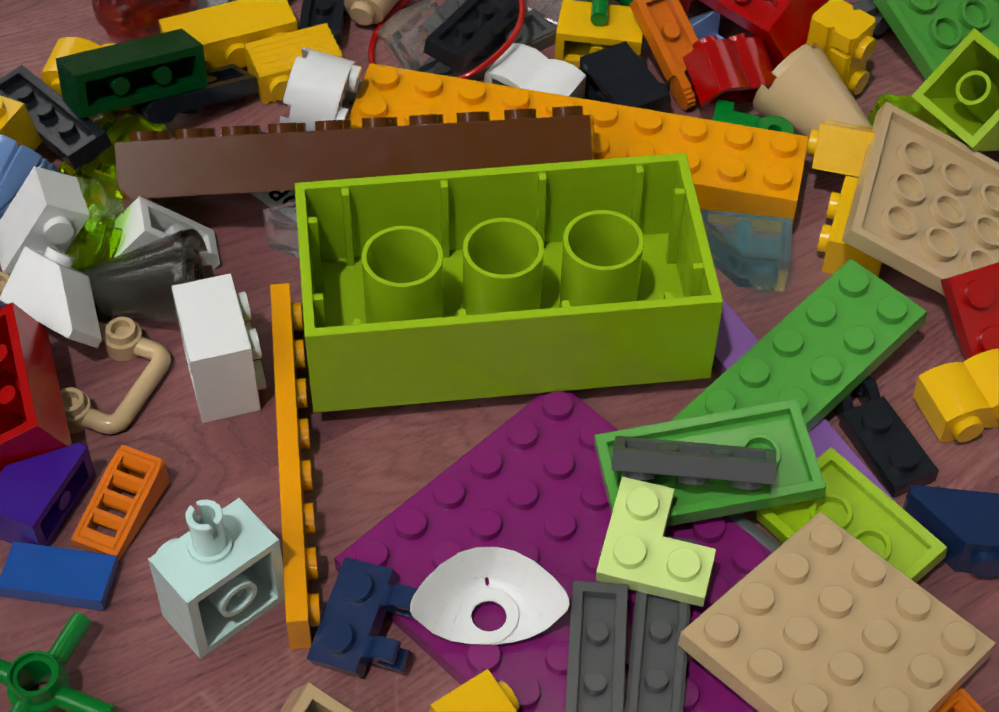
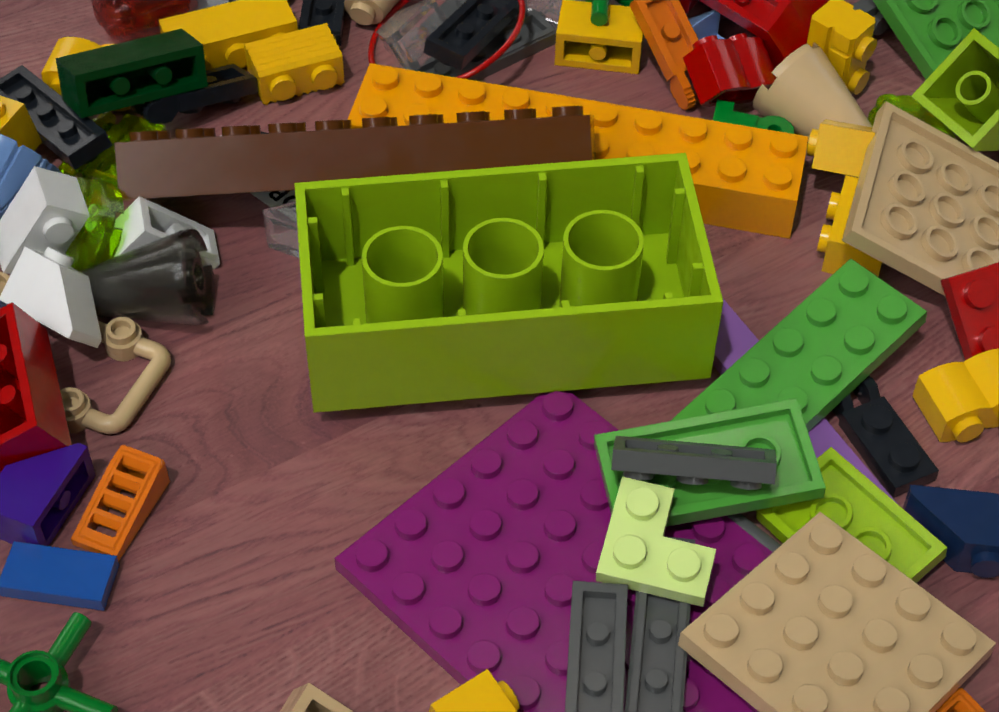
light aqua brick [148,498,285,659] -> none
white brick [171,273,266,423] -> none
light orange plate [270,283,321,650] -> none
white brick [279,47,363,131] -> none
dark blue plate [306,557,418,678] -> none
white piece [410,547,570,645] -> none
white brick [484,43,586,99] -> none
black brick [579,41,671,113] -> none
clear light blue slope [700,209,793,292] -> none

